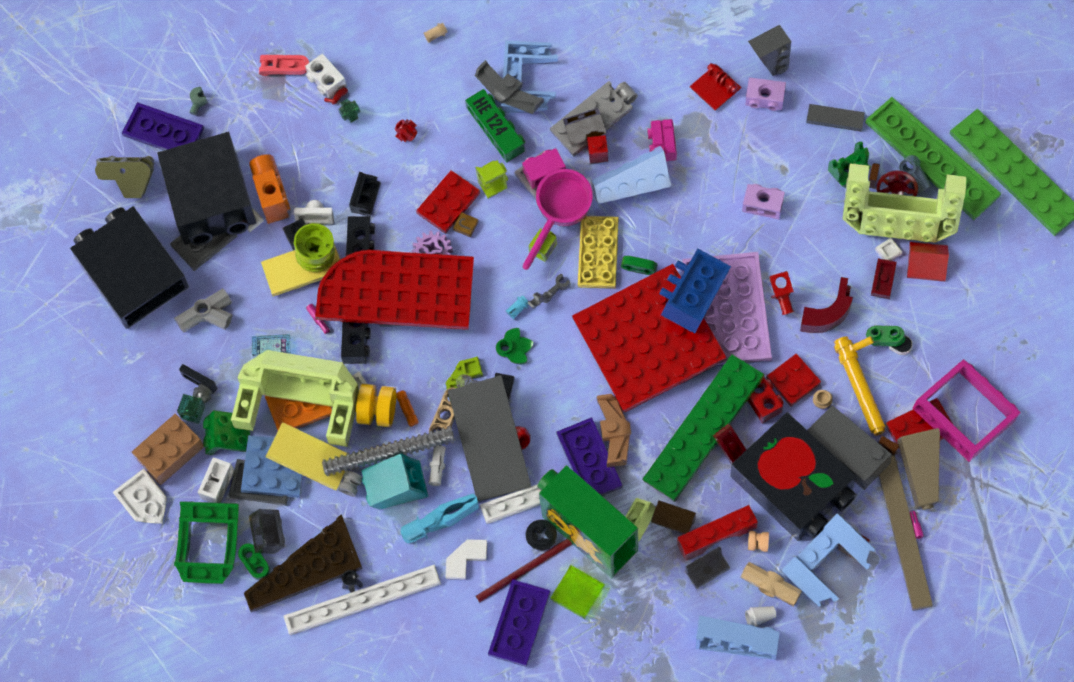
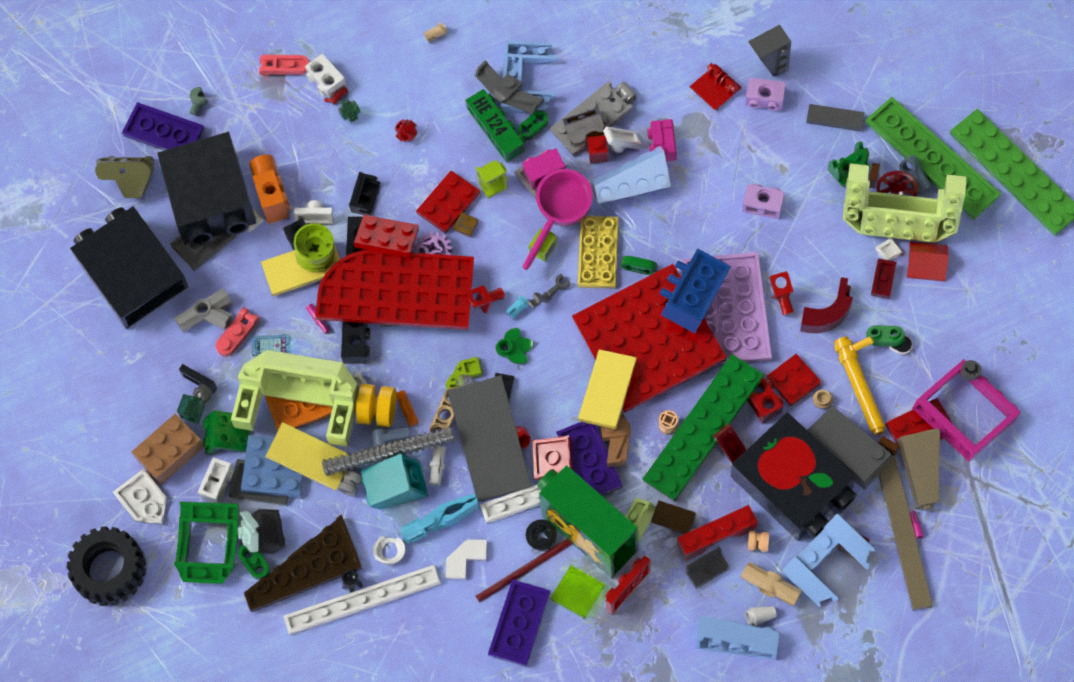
none -> black tyre [66,526,146,606]
none -> coral plate [216,307,260,357]
none -> light aqua plate [238,511,259,552]
none -> red plate [354,215,419,258]
none -> sand blue piece [371,428,410,448]
none -> white piece [373,536,406,565]
none -> red bracket [465,285,505,314]
none -> green beam [518,111,548,141]
none -> tile [532,436,573,480]
none -> light yellow tile [578,350,637,429]
none -> white tile [603,126,642,153]
none -> red plate [605,555,651,615]
none -> light nougat wheel [659,410,678,435]
none -> dark grey tile [961,360,982,381]

